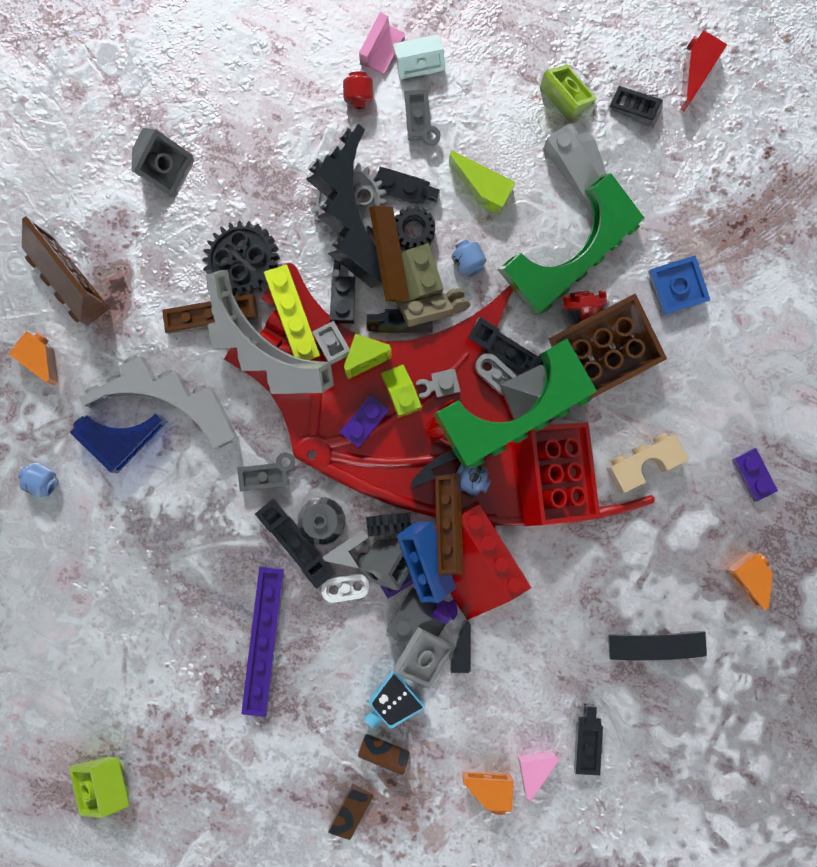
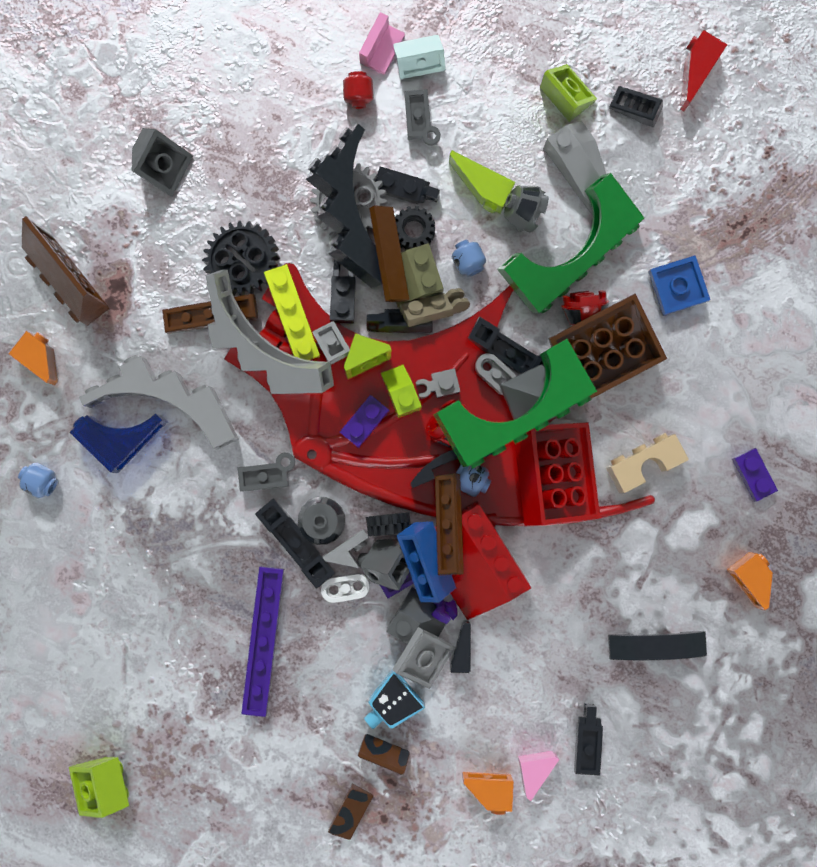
none -> dark grey cone [504,185,549,233]

